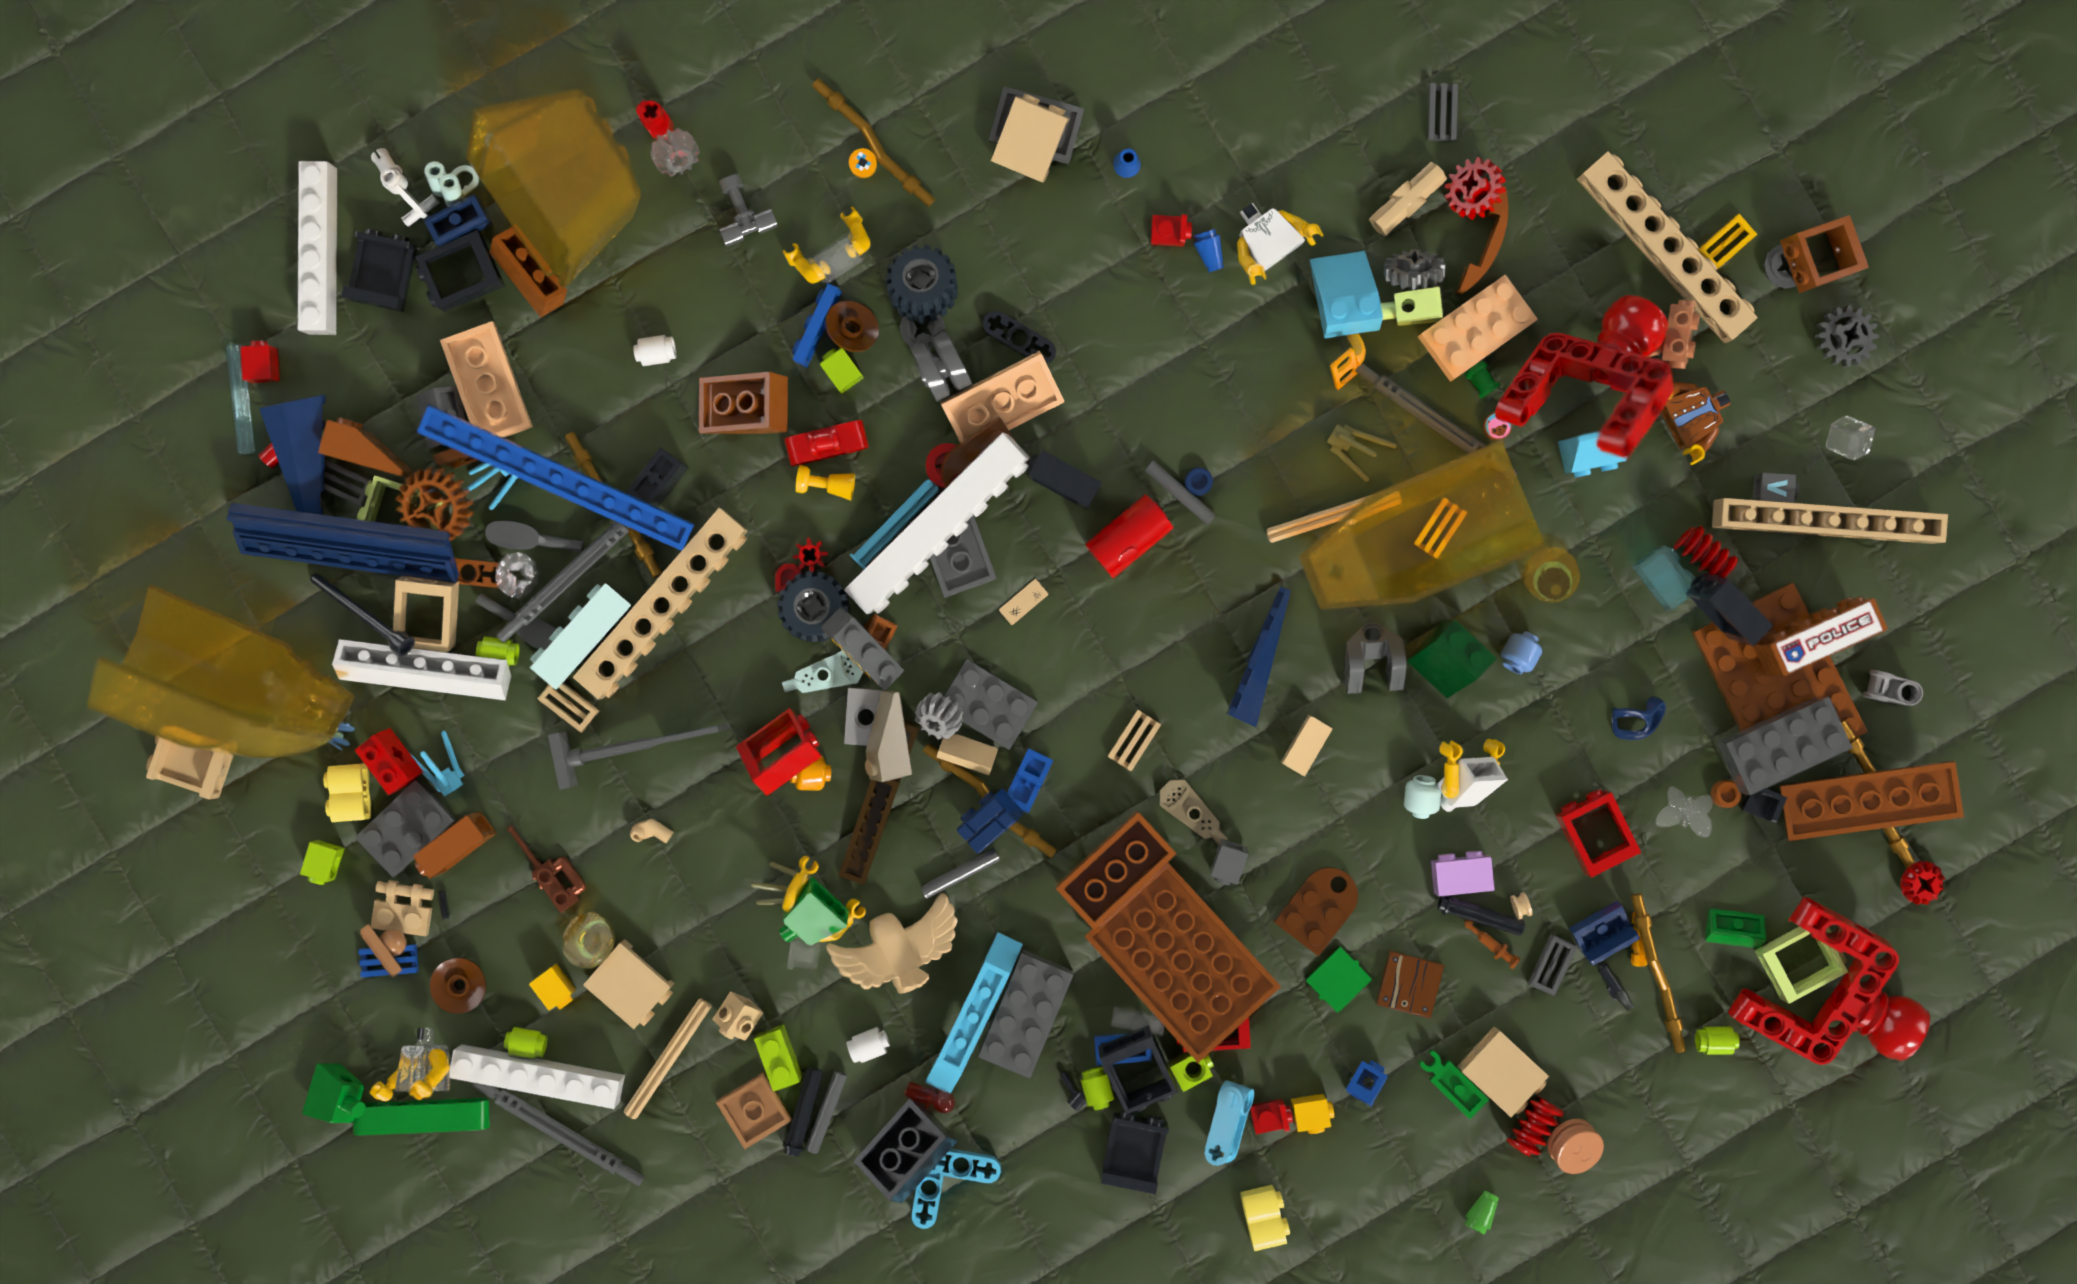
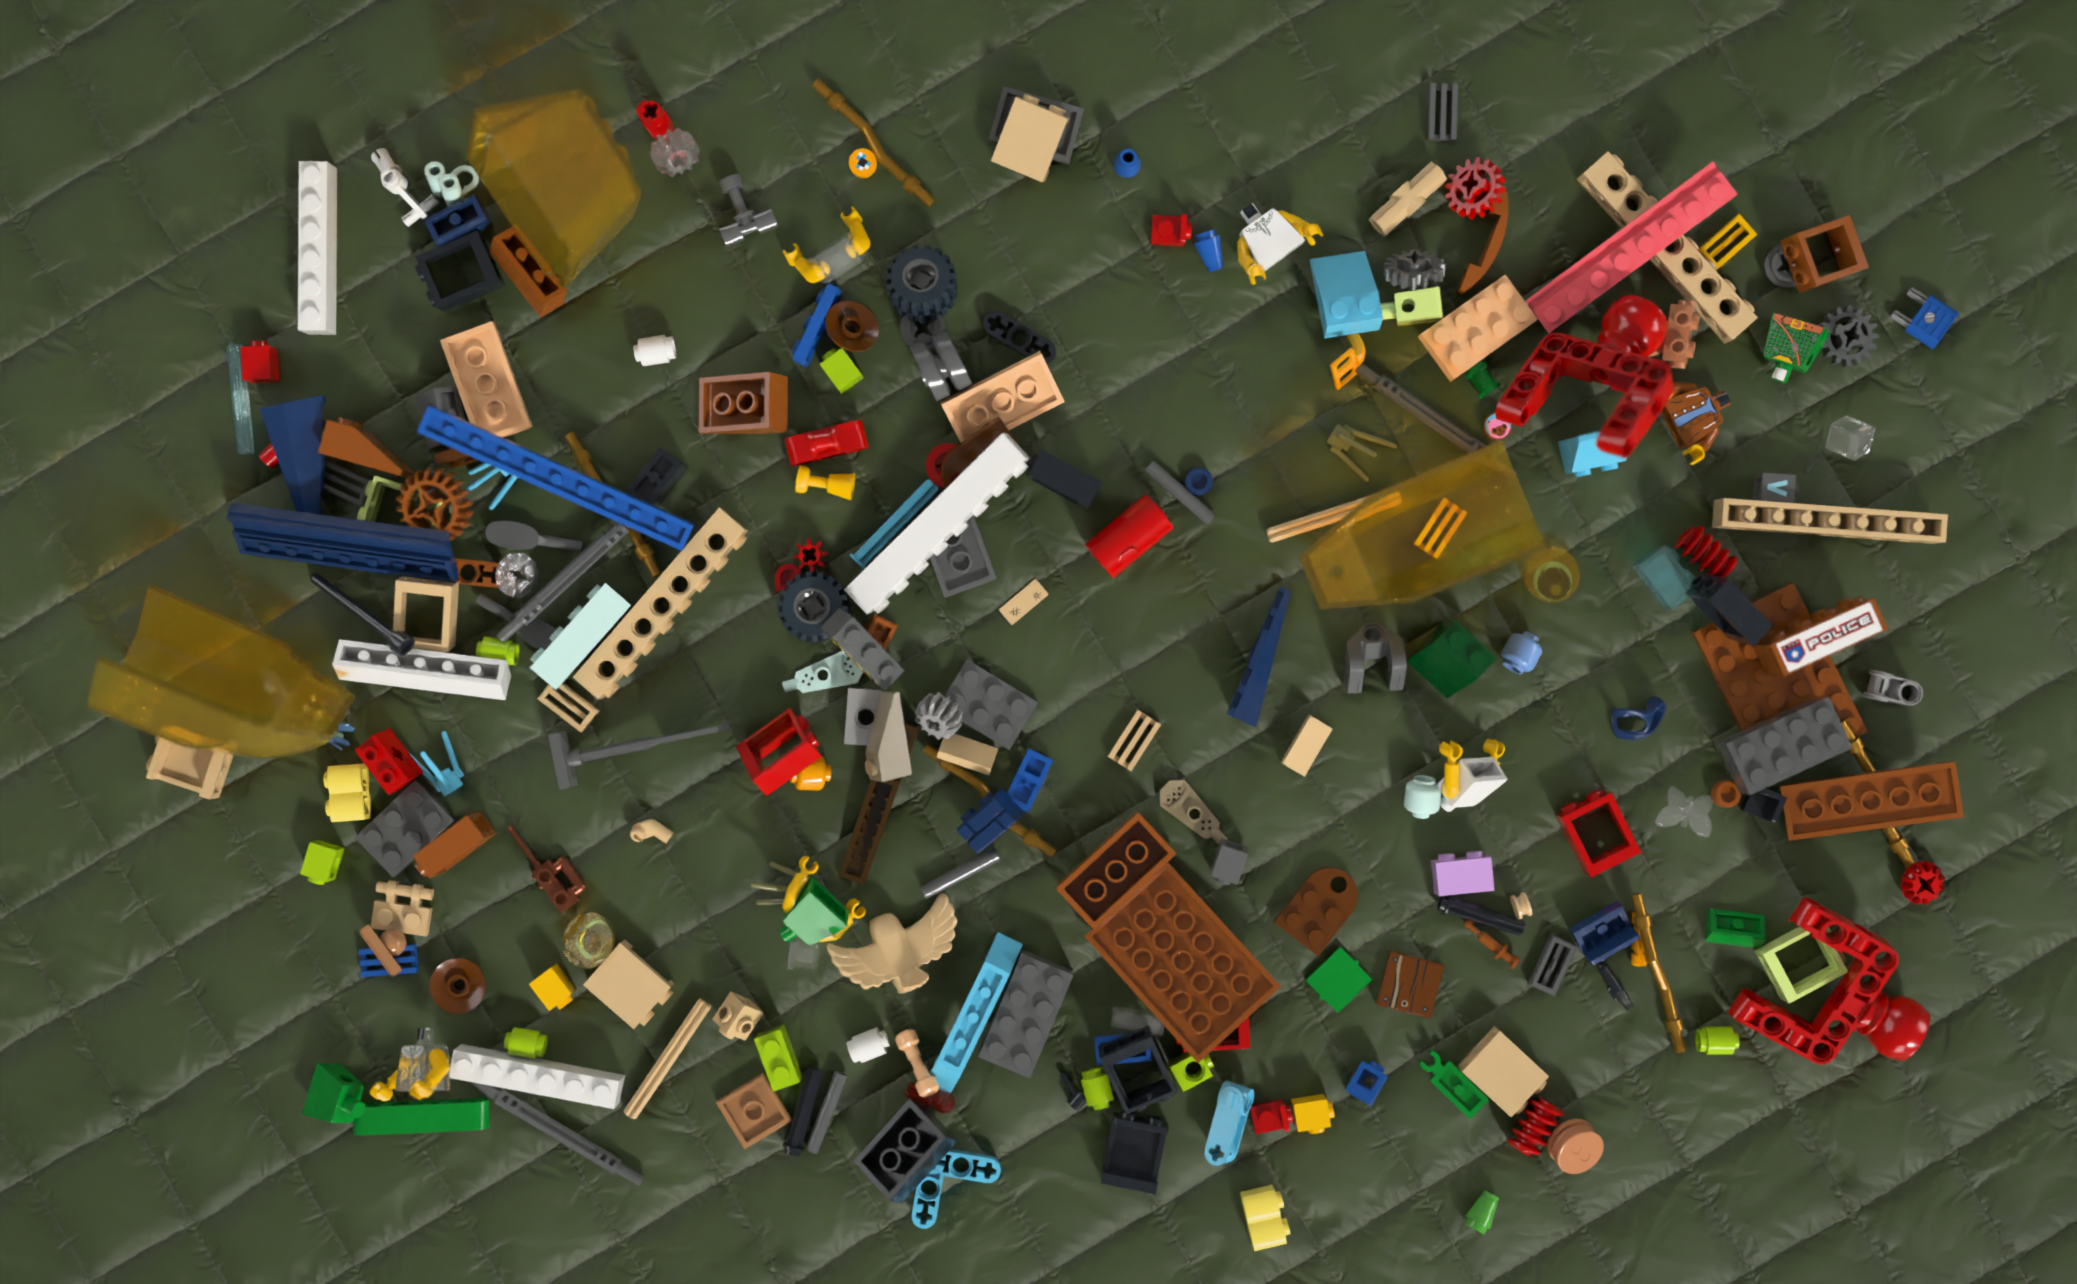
black panel [341,228,417,312] -> none
black leg [438,891,450,920] -> none
none -> light nougat piece [895,1029,940,1097]
none -> coral plate [1525,162,1737,333]
none -> torso [1764,312,1830,384]
none -> blue piece [1890,287,1959,349]

